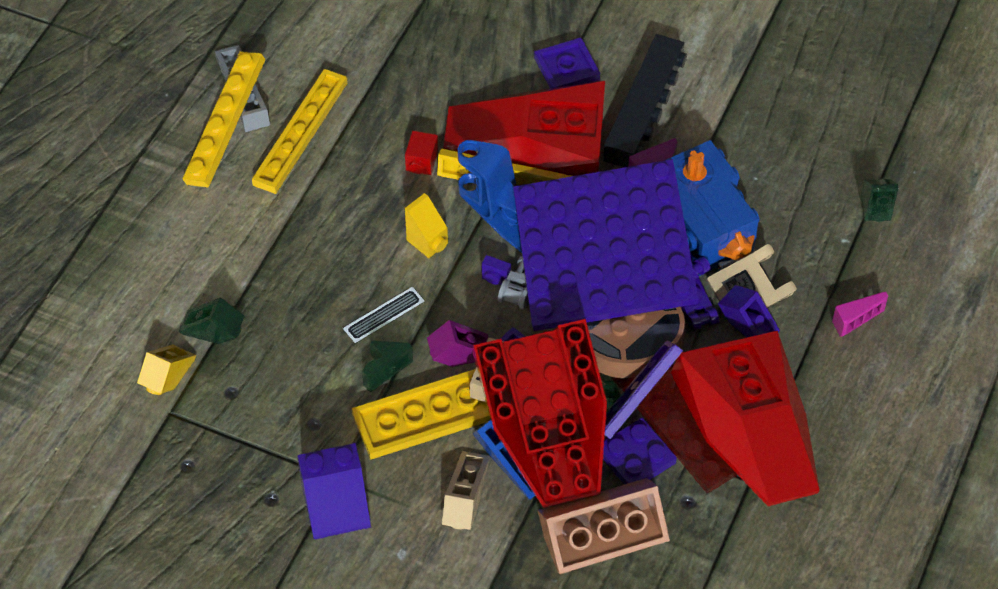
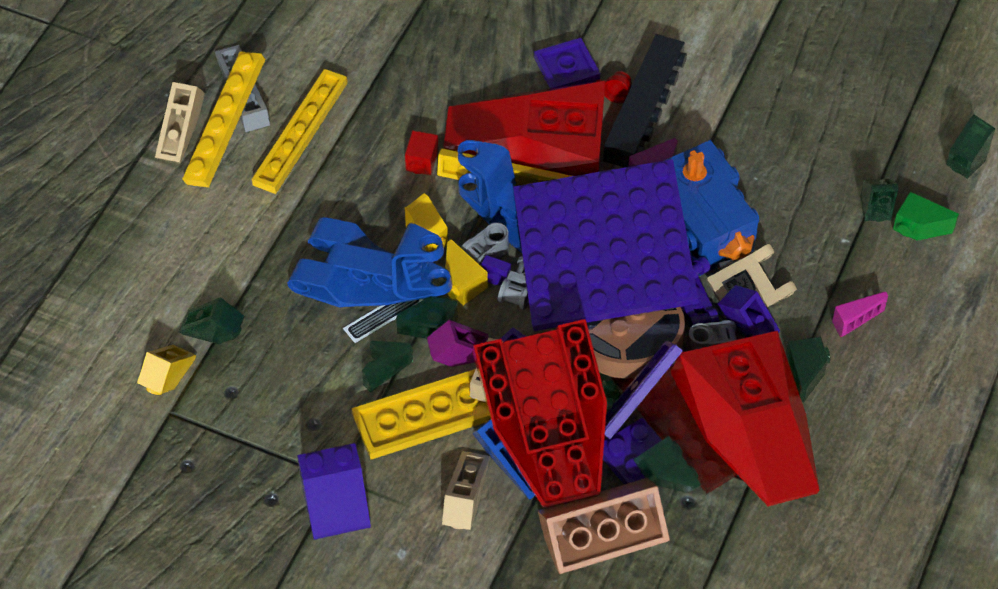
none -> tan slope [155,82,205,163]
none -> blue piece [287,217,453,308]
none -> clear green slope [396,296,458,339]
none -> yellow slope [445,239,488,306]
none -> light grey piece [461,223,509,267]
none -> red piece [596,71,632,103]
none -> clear green slope [633,436,701,493]
none -> light grey piece [686,320,737,351]
none -> clear green slope [786,337,830,403]
none -> green slope [893,192,959,241]
none -> clear green slope [946,114,995,179]

